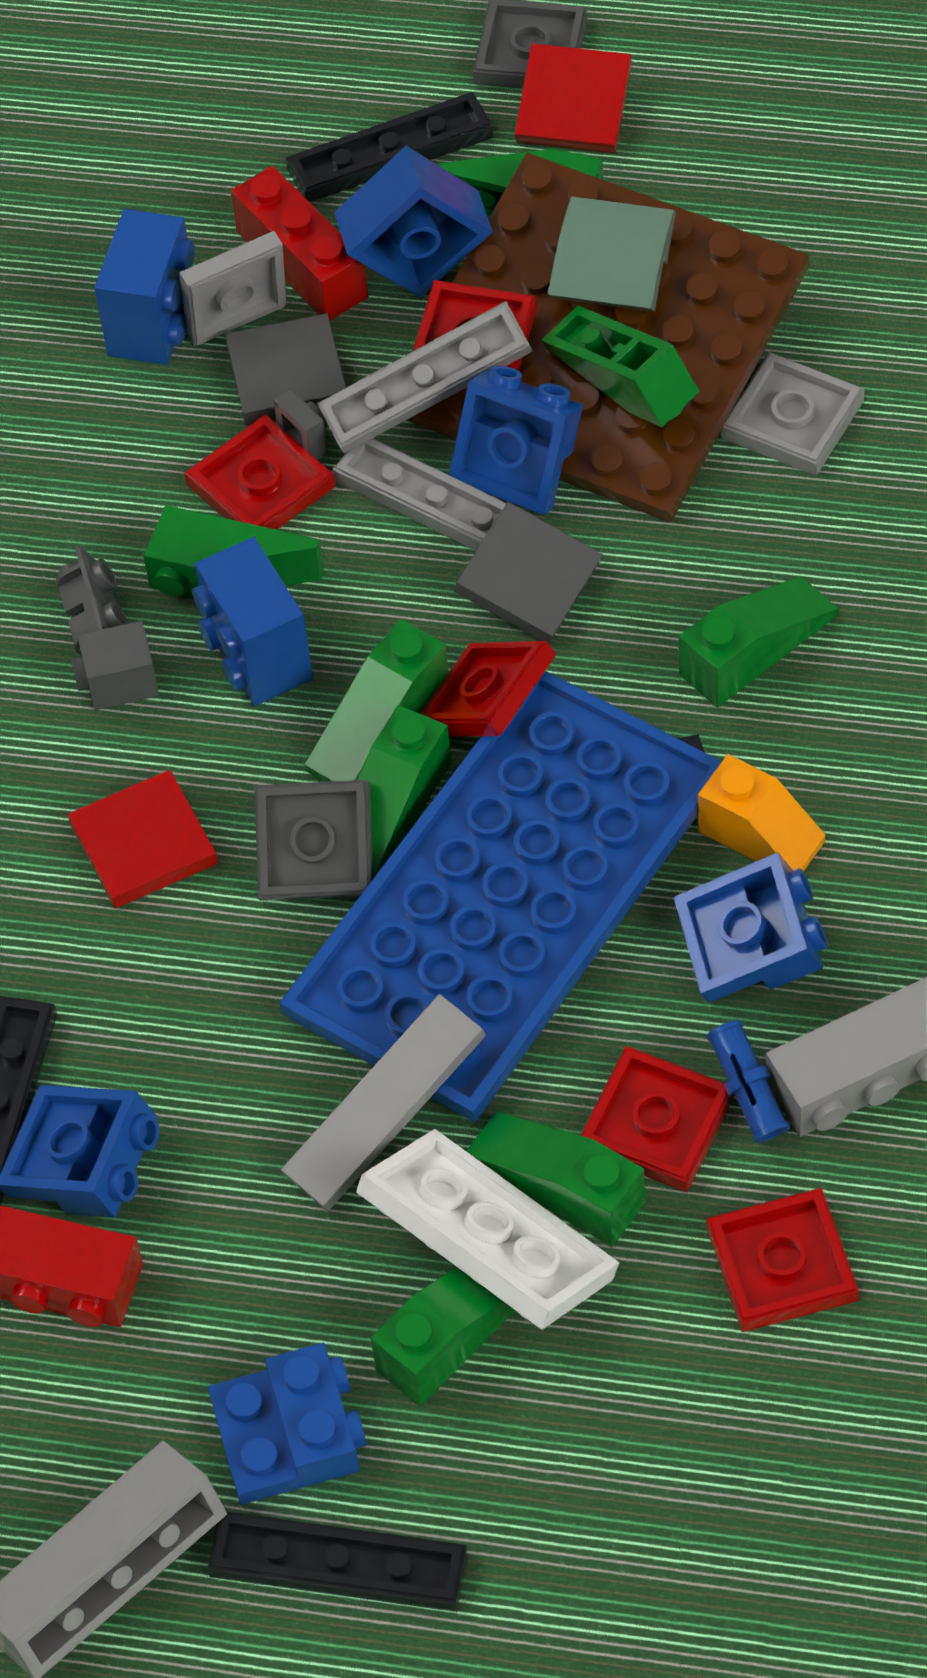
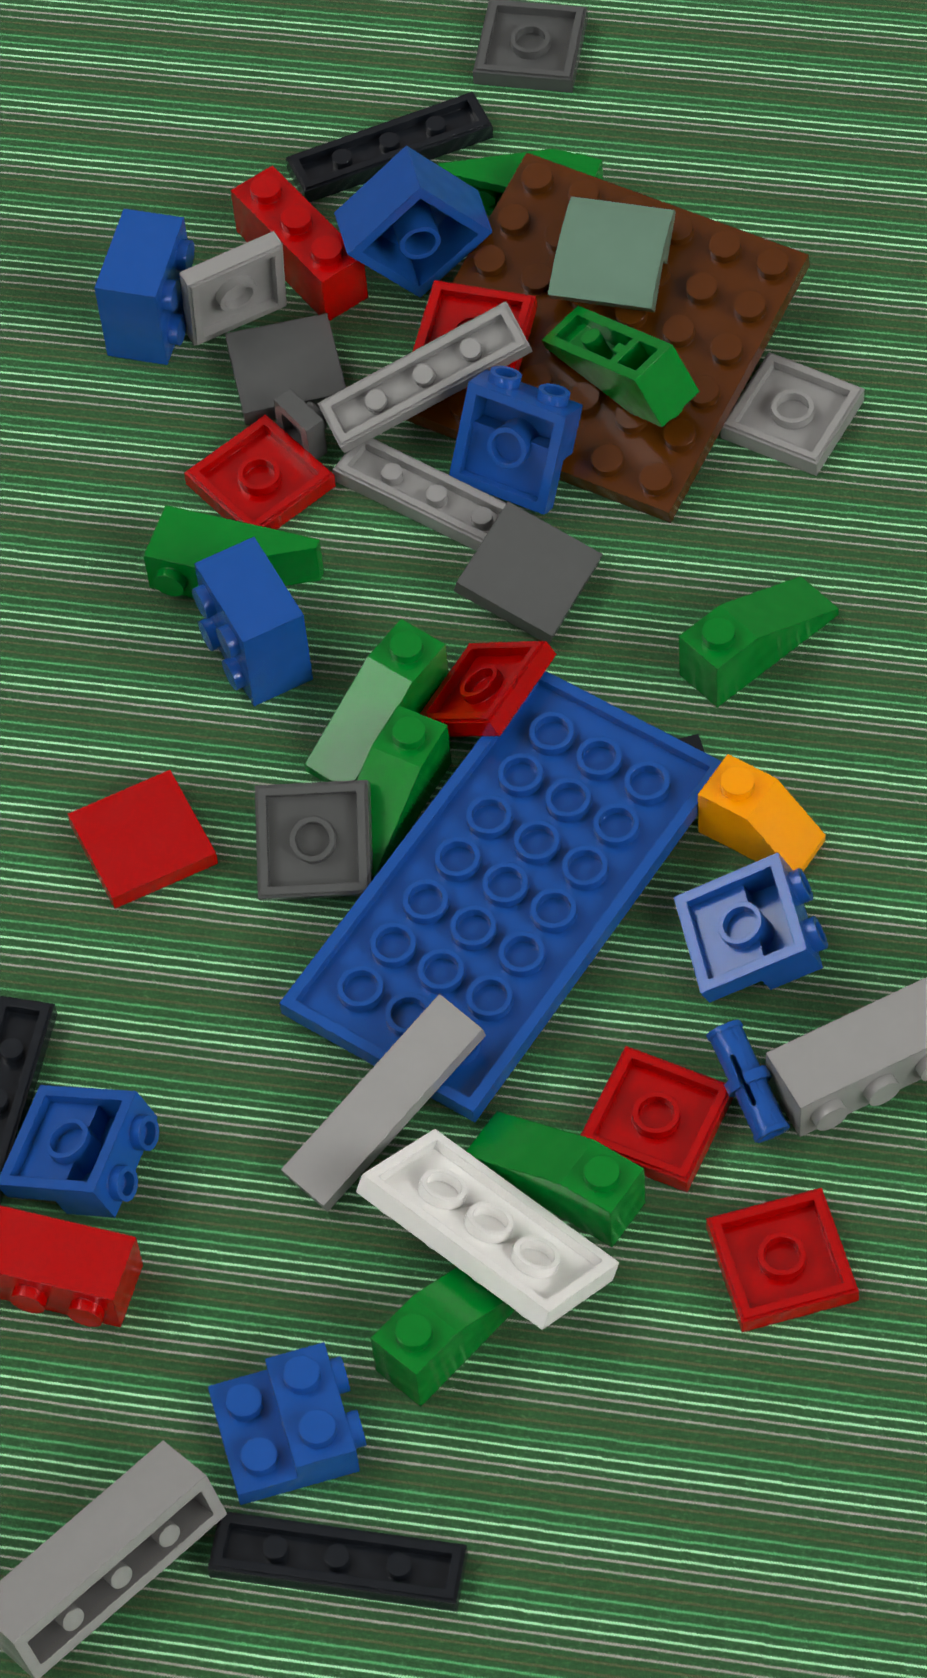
dark grey hinge [56,545,128,655] -> none
dark grey brick [71,620,159,710] -> none
red tile [515,43,632,153] -> none

